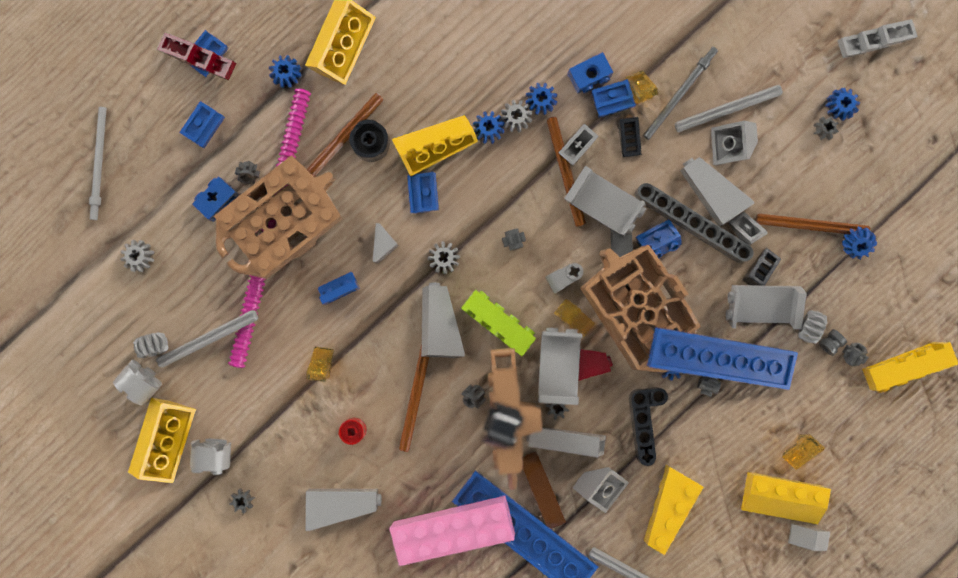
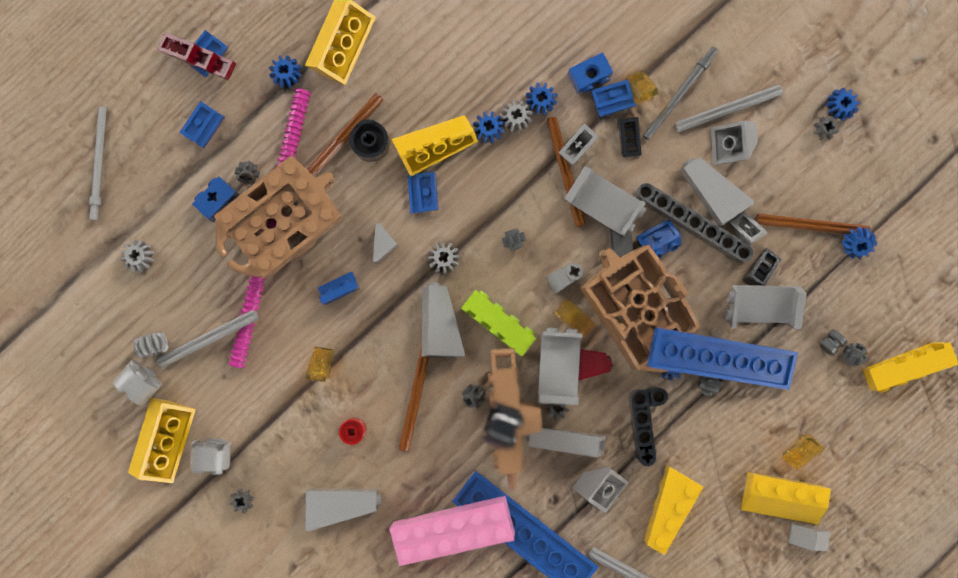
reddish brown slope [522,451,566,529] -> none
light grey gear [798,310,827,344] -> none
light grey slope [837,19,918,58] -> none

